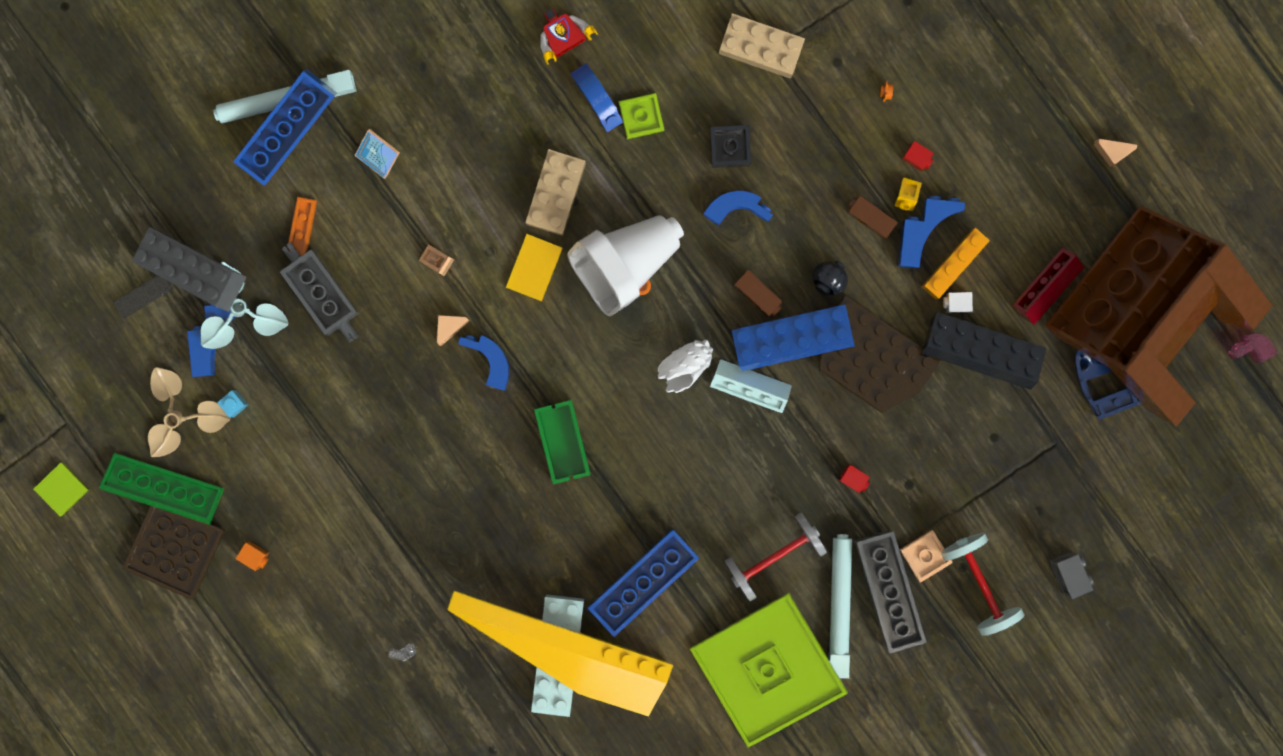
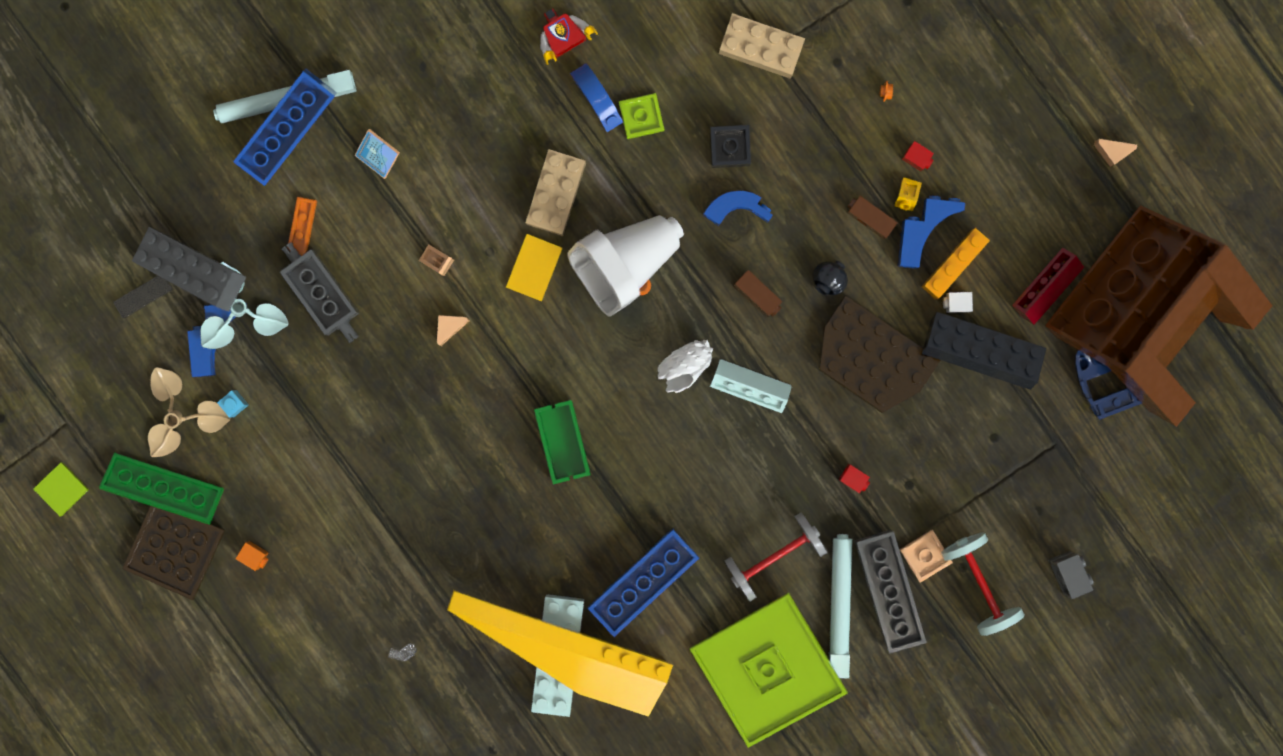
blue arch [458,335,510,391] -> none
blue brick [732,305,855,371] -> none
clear pink brick [1228,334,1278,363] -> none

